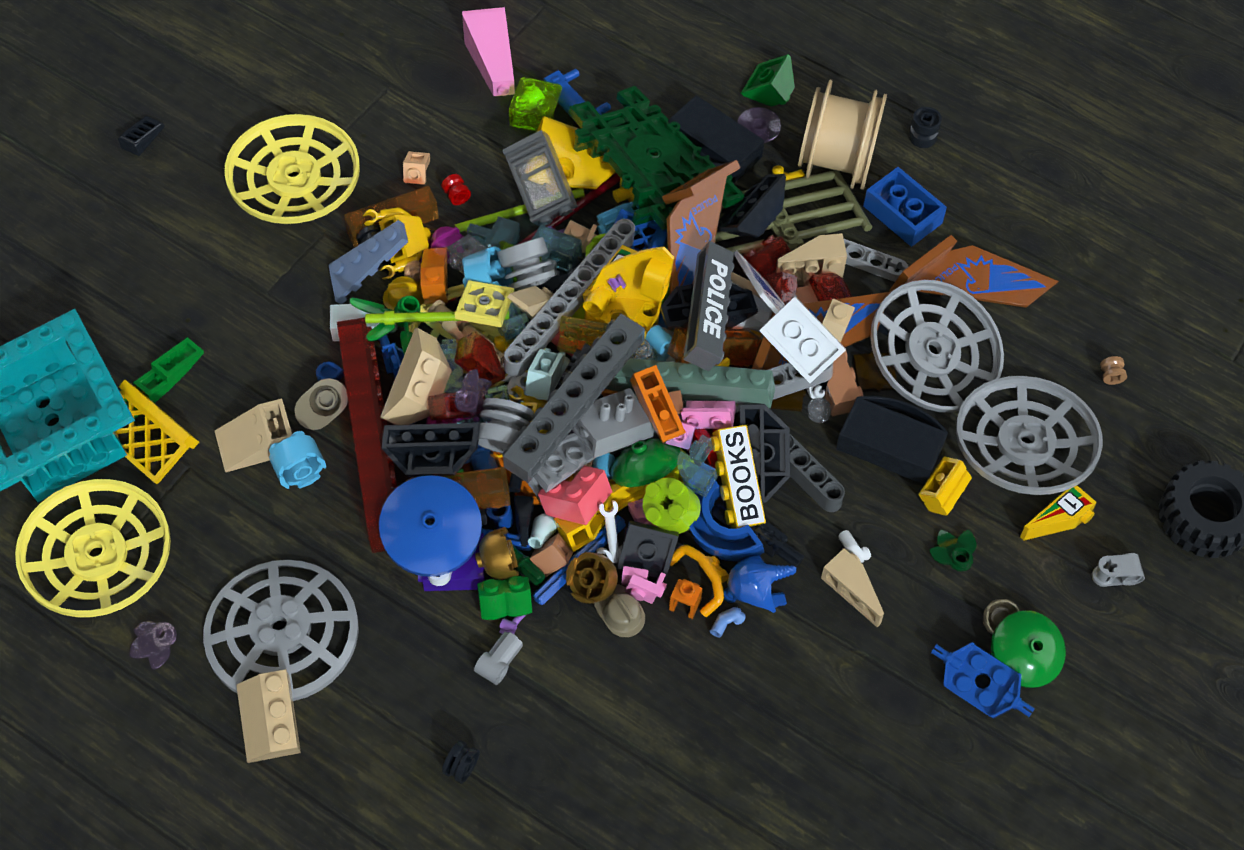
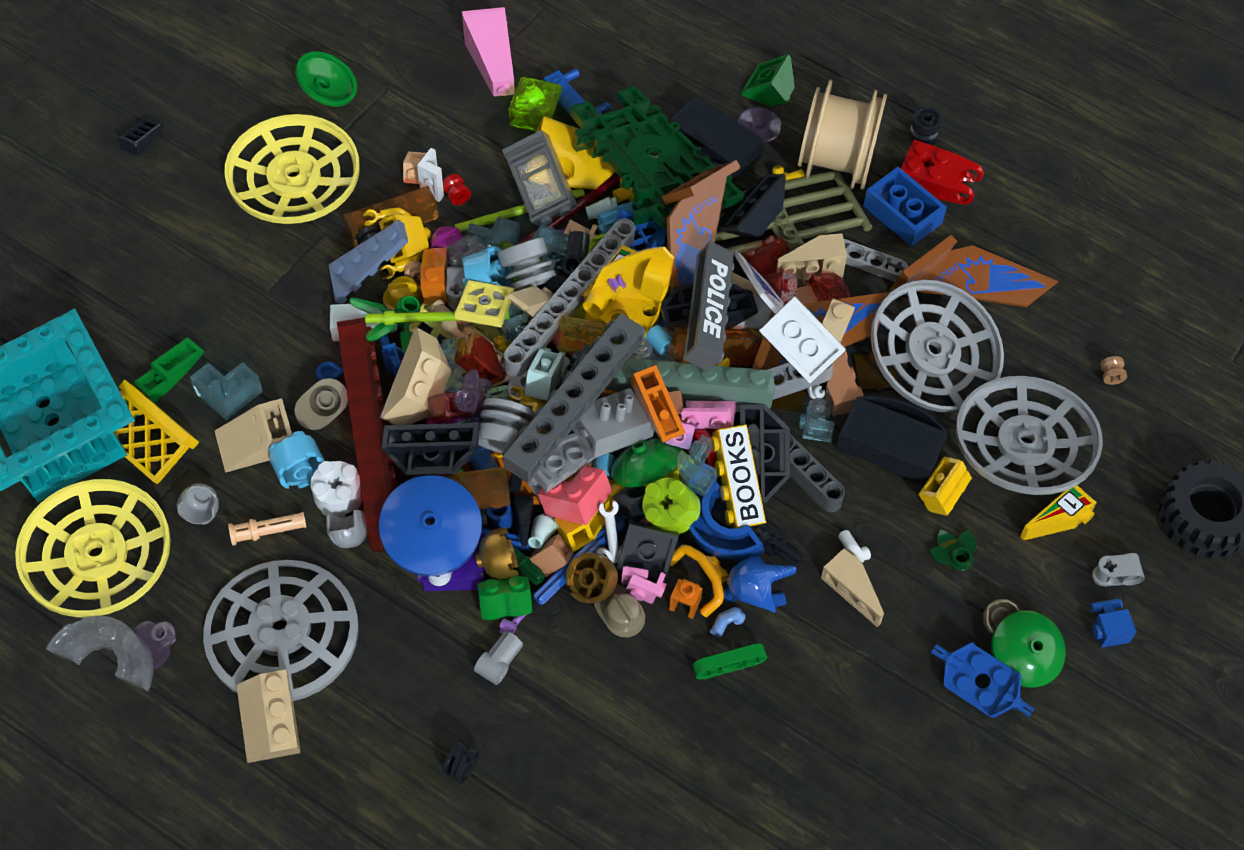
none -> clear brick [46,616,153,691]
none -> light grey hair [177,483,219,525]
none -> clear light blue brick [190,362,262,420]
none -> light nougat pin [228,512,306,546]
none -> green dish [295,51,357,107]
none -> white brick [311,461,363,518]
none -> light grey hair [326,510,368,549]
none -> white panel [417,148,444,202]
none -> light grey piece [446,267,465,311]
none -> black piece [561,231,591,276]
none -> light aqua cone [586,196,618,220]
none -> black brick [614,486,646,522]
none -> green beam [692,644,767,680]
none -> clear light blue bracket [799,407,834,443]
none -> red brick [901,140,984,205]
none -> blue brick [1090,598,1136,648]

